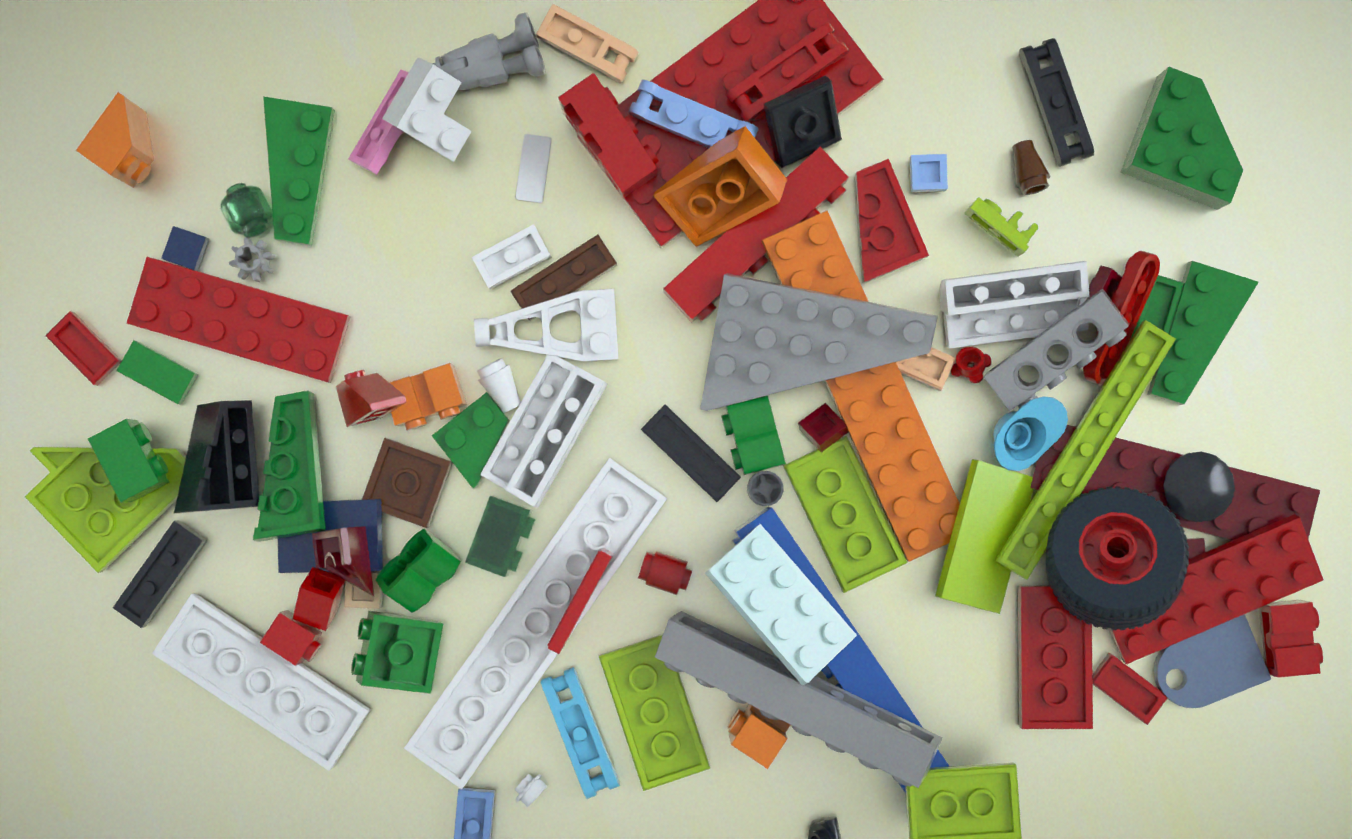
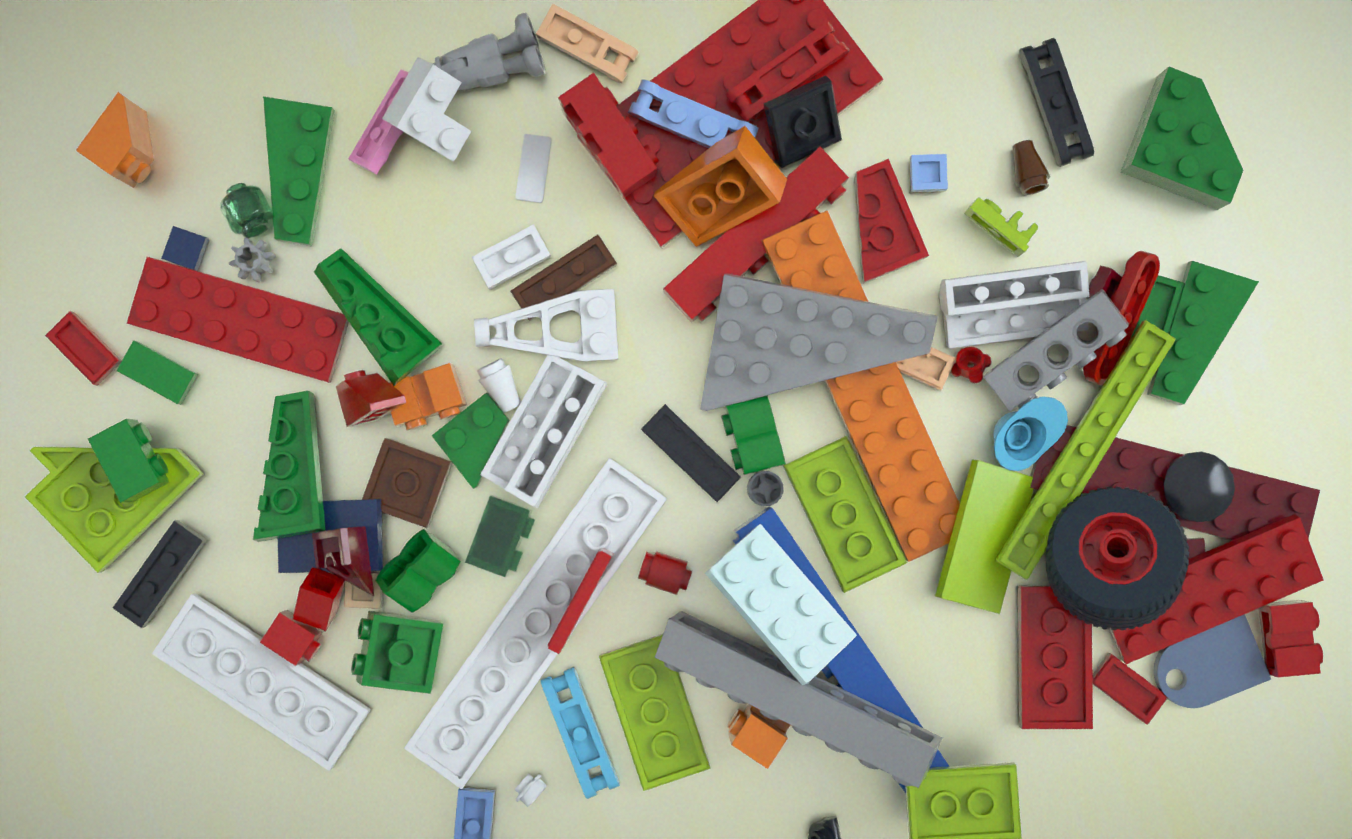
black wedge [174,400,259,513] -> none
dark red plate [798,403,848,452] -> none
none -> green wing [314,248,442,386]

